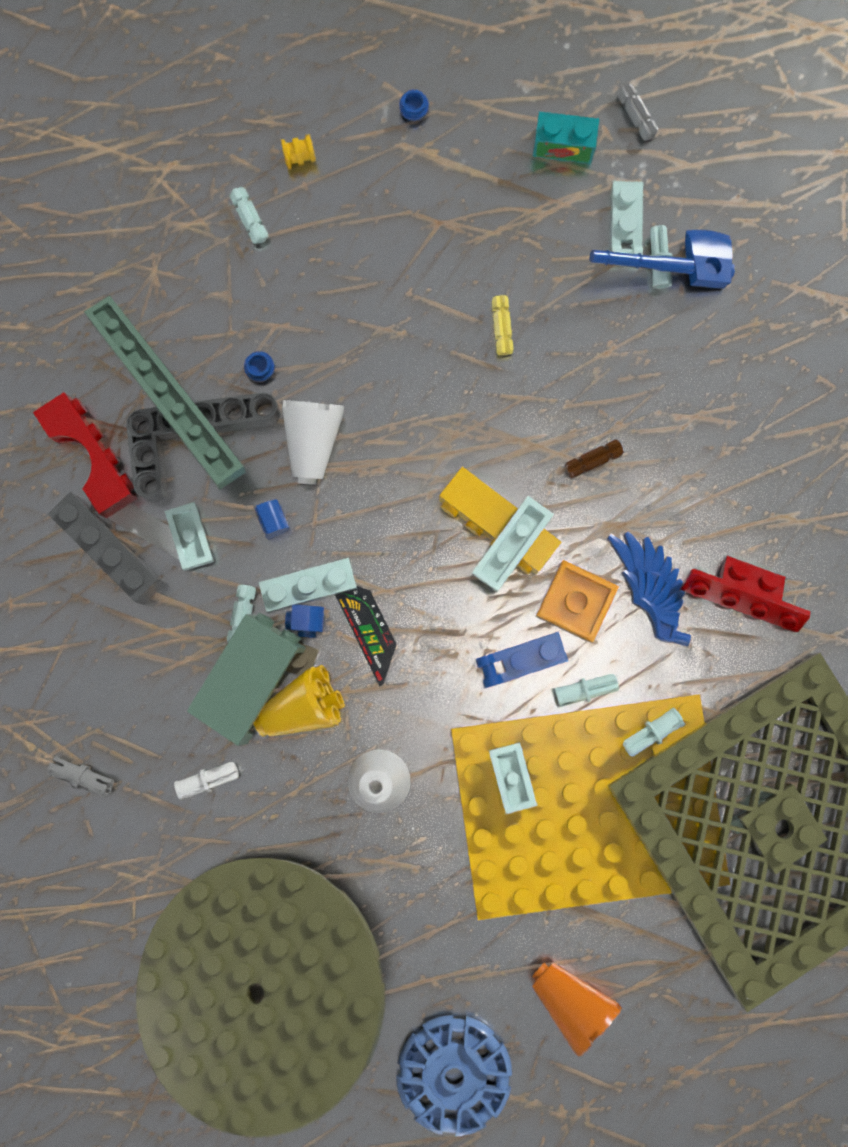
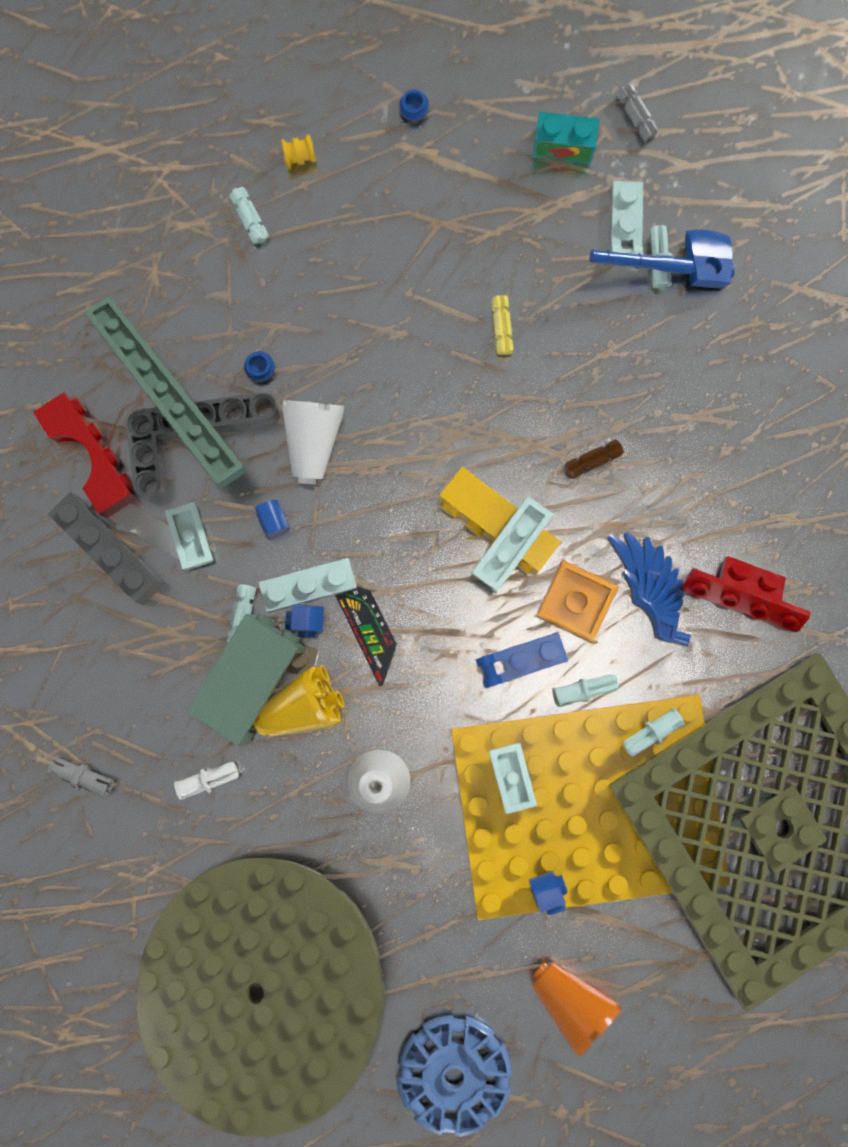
none -> blue plate [528,871,568,915]

